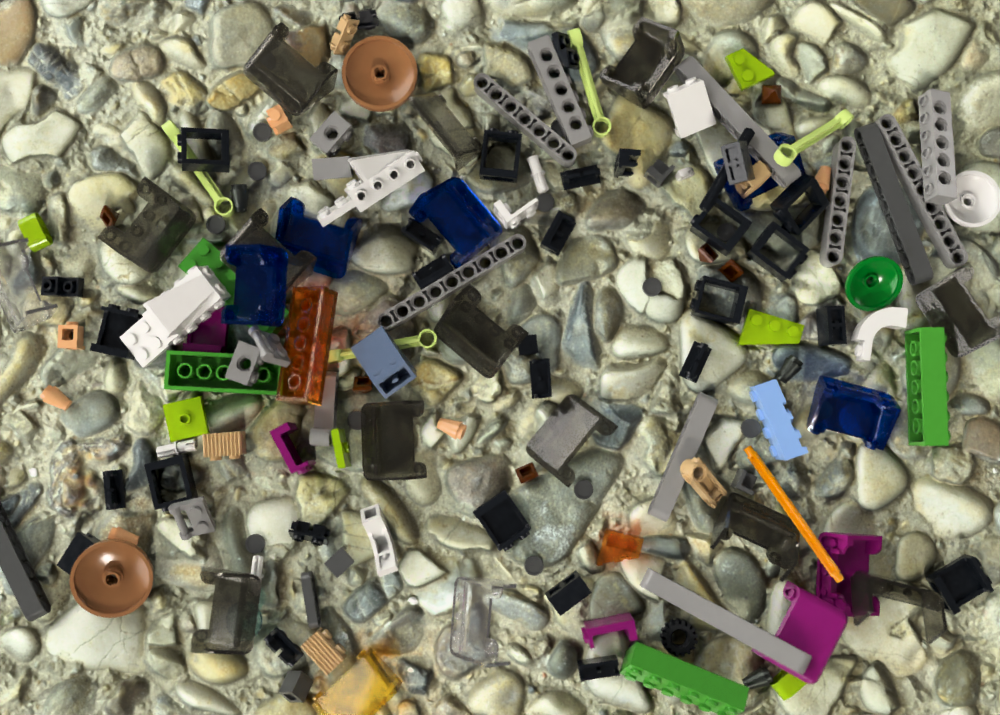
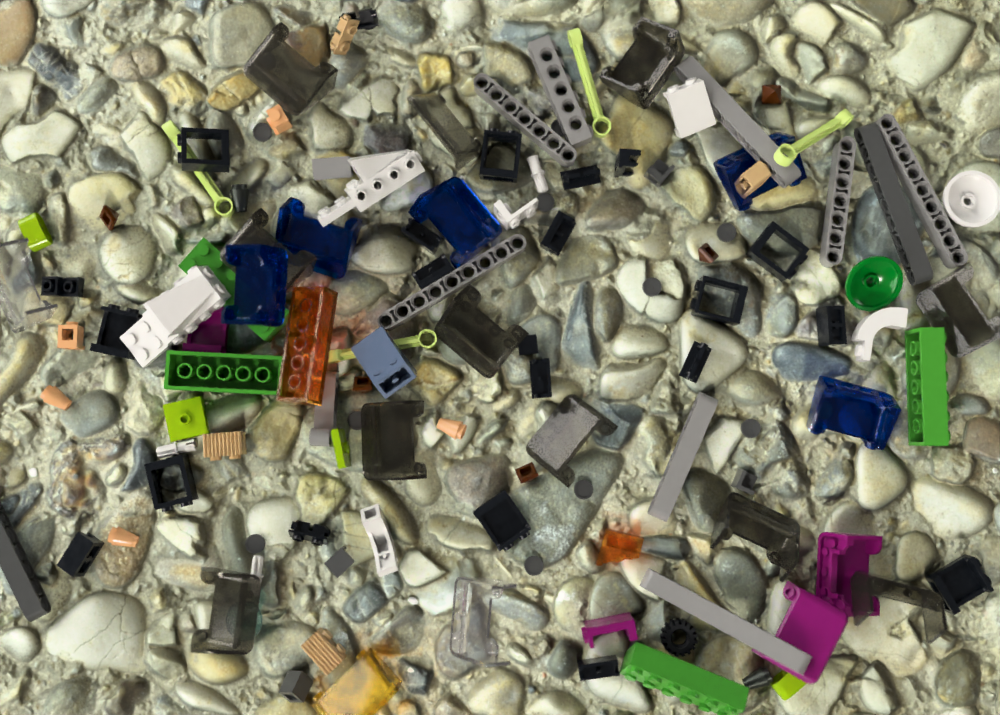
medium nougat dish [70,539,154,618] -> none
clear smoke windscreen [97,176,196,273] -> none
black hinge [103,469,126,510] -> none
light grey plate [168,496,216,540] -> none
dark grey piece [206,215,226,234] -> none
light grey brick [225,341,264,387] -> none
dark grey piece [247,162,267,181] -> none
light grey plate [248,326,291,368] -> none
black hinge [264,626,304,667] -> none
magenta panel [270,422,316,475] -> none
dark grey beam [301,571,321,629] -> none
light grey brick [309,111,354,158] -> none
medium nougat dish [342,36,418,112] -> none
black hinge [545,570,592,616] -> none
black slope [551,31,580,70] -> none
white tile [675,167,695,182] -> none
tan piece [680,457,728,509] -> none
black window [690,198,752,257] -> none
black axle [699,128,755,213] -> none
reddish brown slope [719,258,745,283] -> none
hinge [720,140,755,185] -> none
lime wing [725,48,775,91] -> none
lime wing [737,309,805,345] -> none
light orange piece [744,445,844,583] -> none
light blue wedge [749,379,809,461] -> none
black window [770,173,830,236] -> none
pearl dark grey cone [776,355,804,384] -> none
light nougat cone [815,165,832,194] -> none
light grey brick [918,88,957,205] -> none

